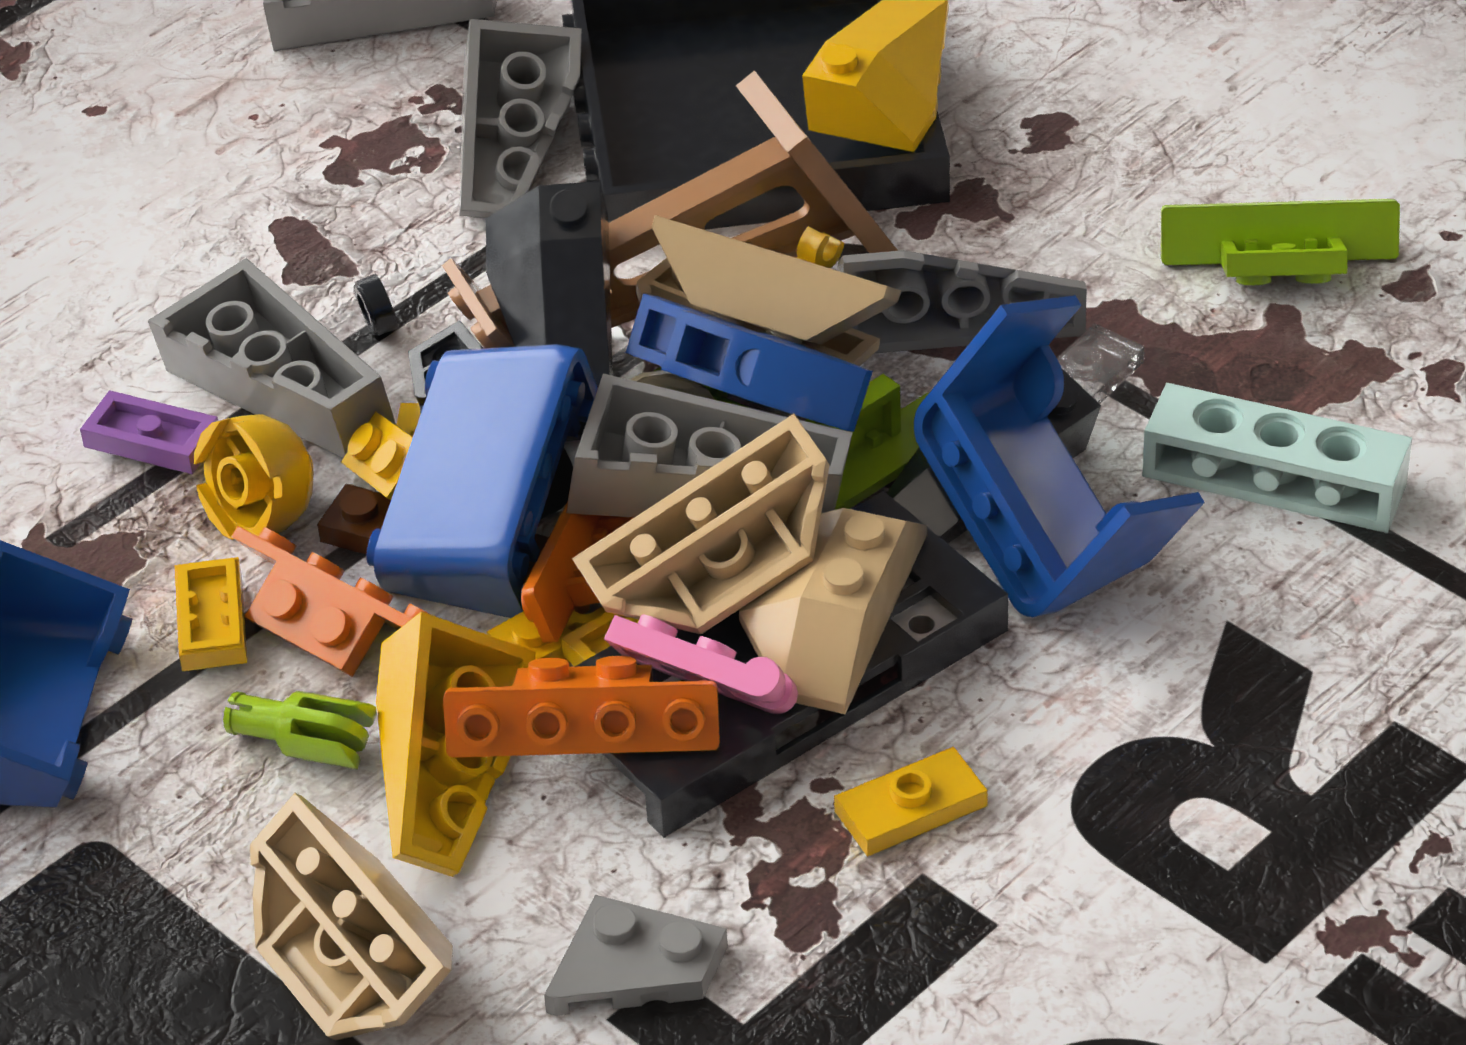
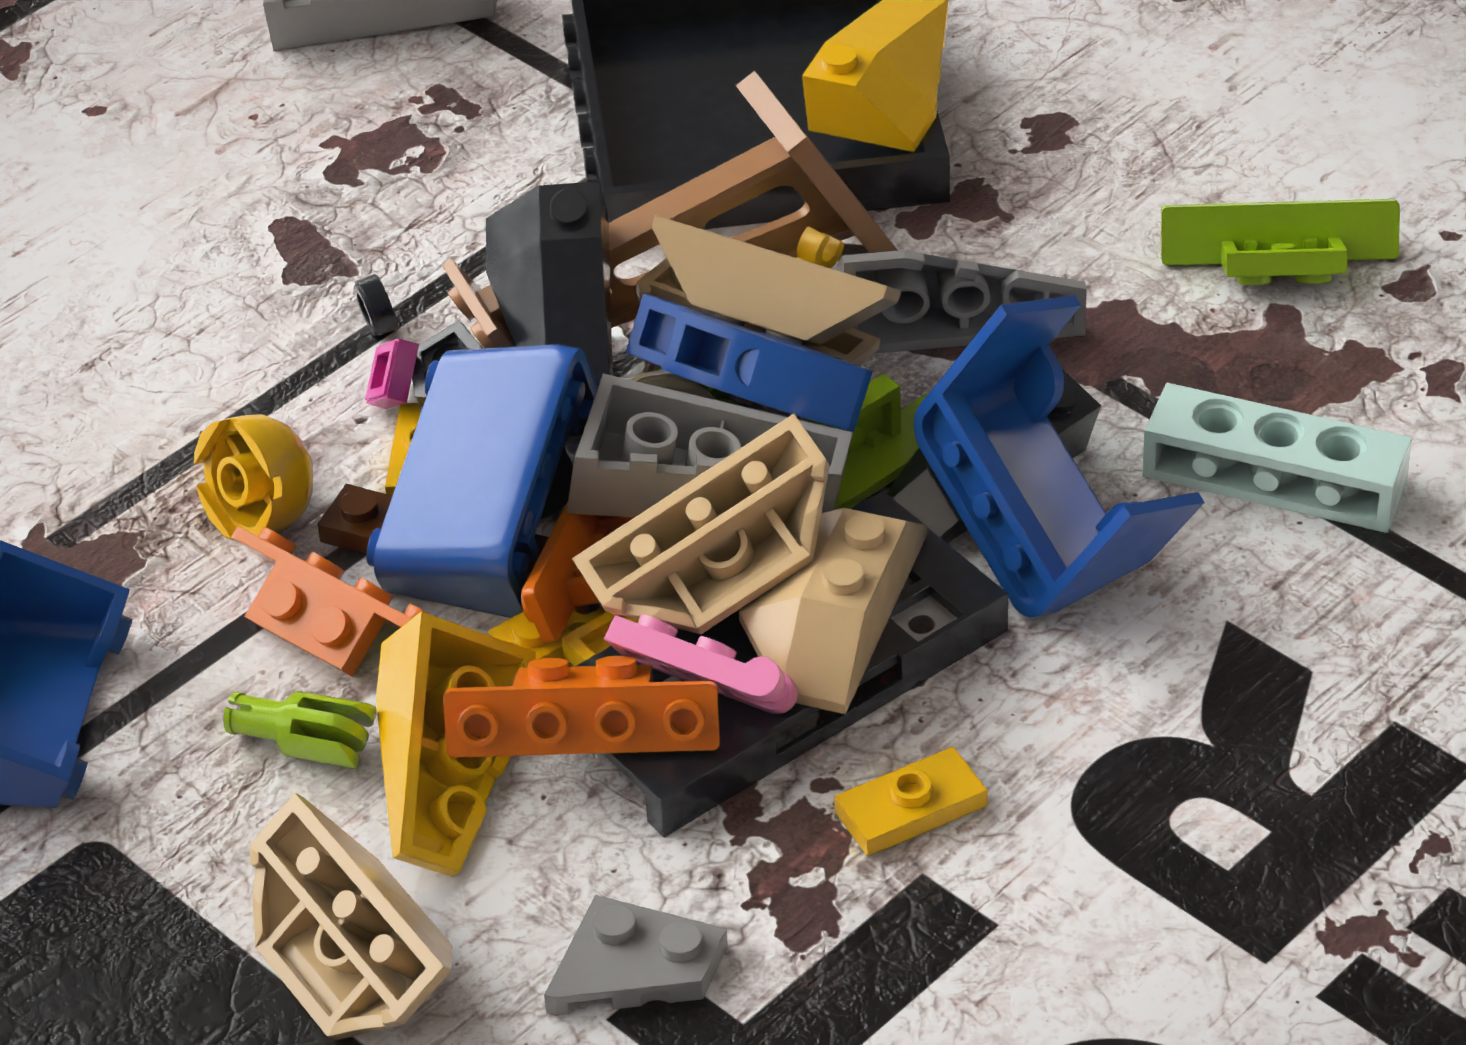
medium lavender plate [80,390,218,474] -> none
light grey wedge [147,258,396,458] -> none
yellow plate [175,557,247,672] -> none
yellow plate [341,411,413,500] -> none
light grey wedge [459,19,582,218] -> none
clear plate [1057,323,1145,404] -> none
none -> dark pink tile [365,338,419,409]

